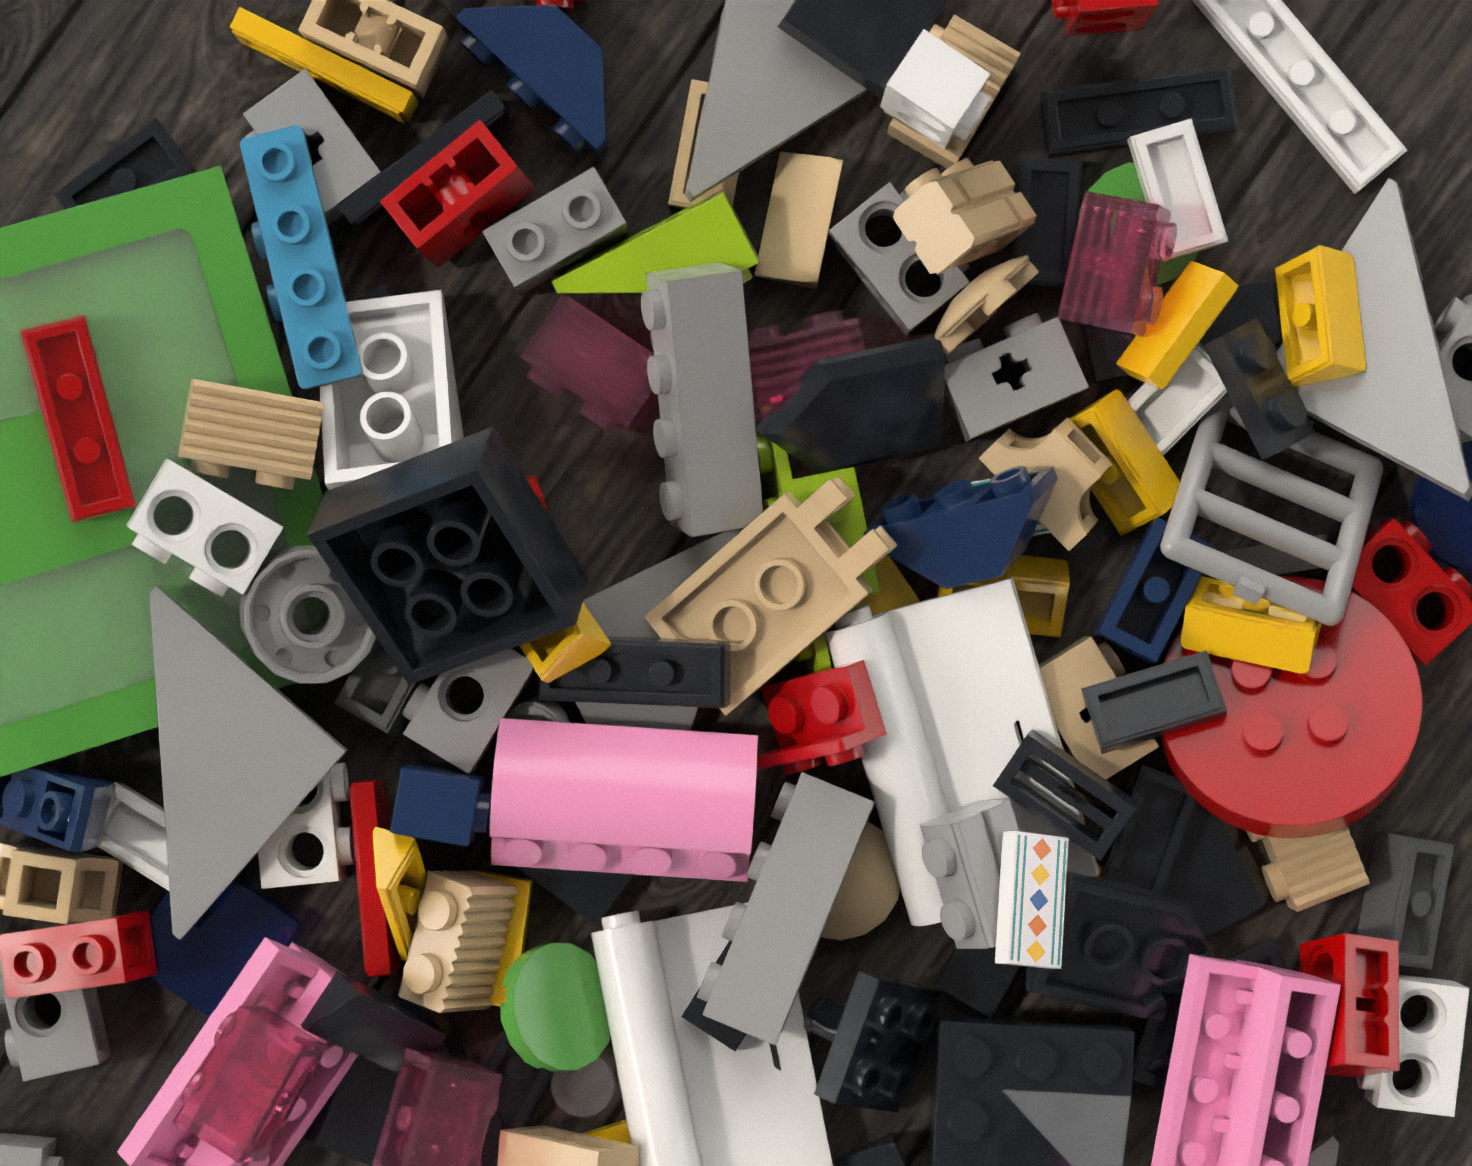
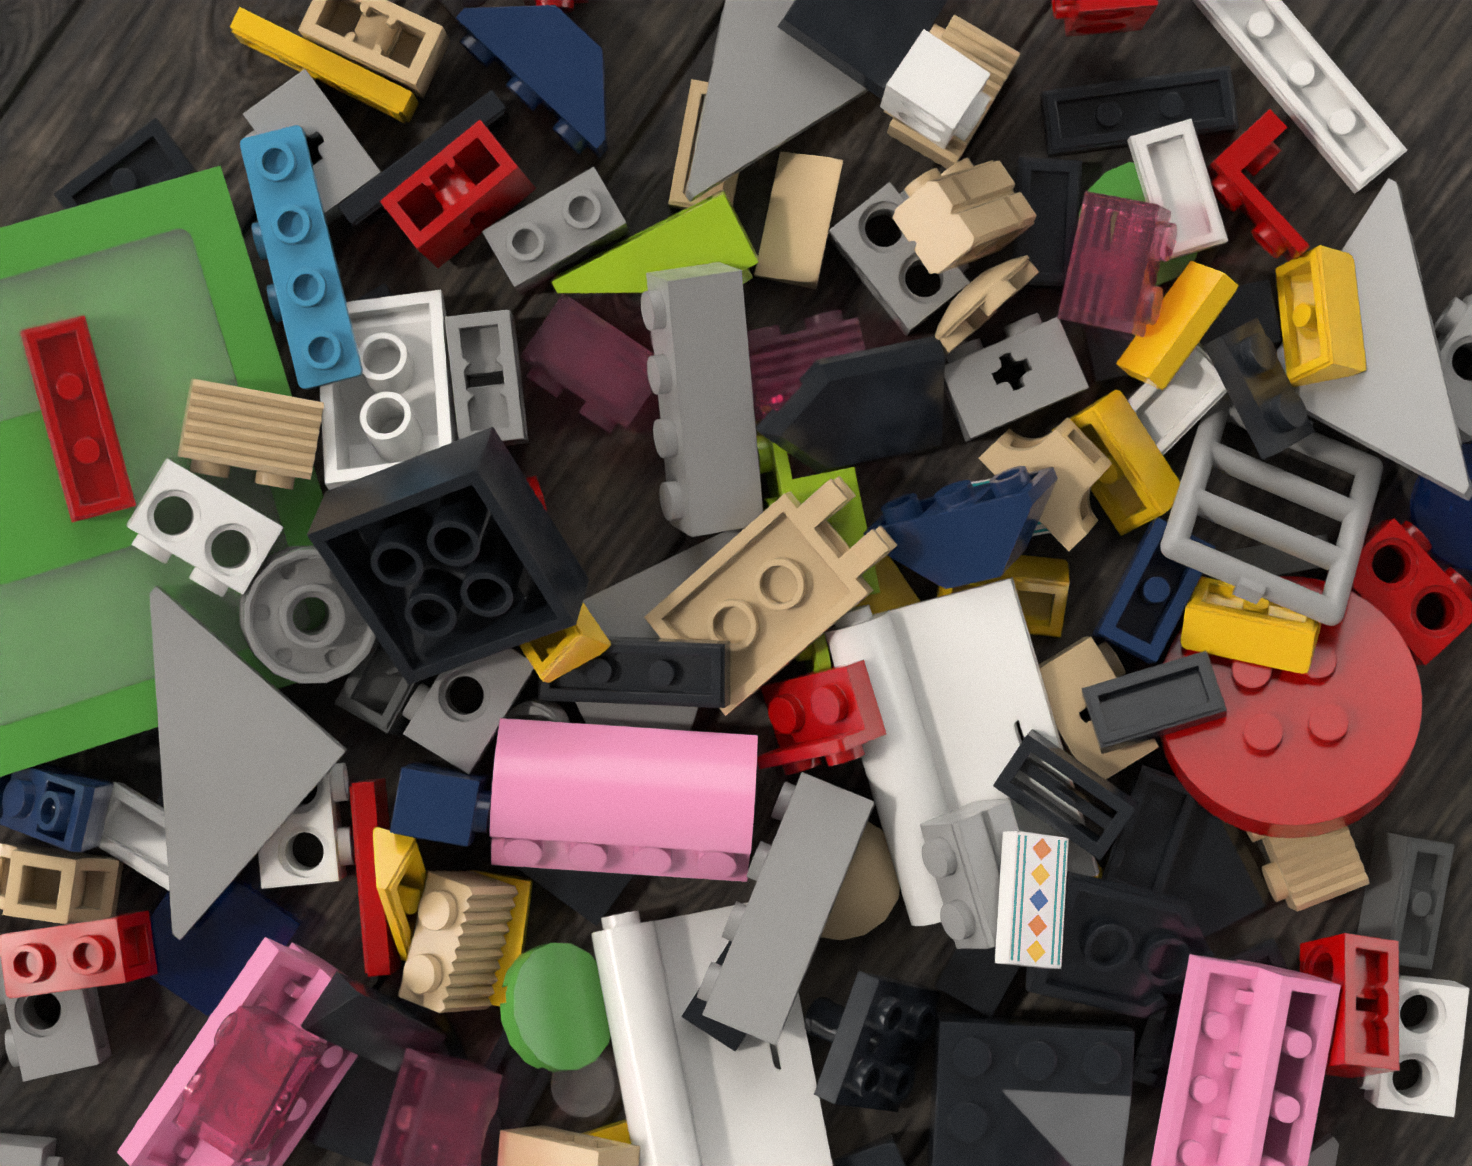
none -> light grey brick [445,310,529,446]
none -> red bracket [1206,109,1310,261]

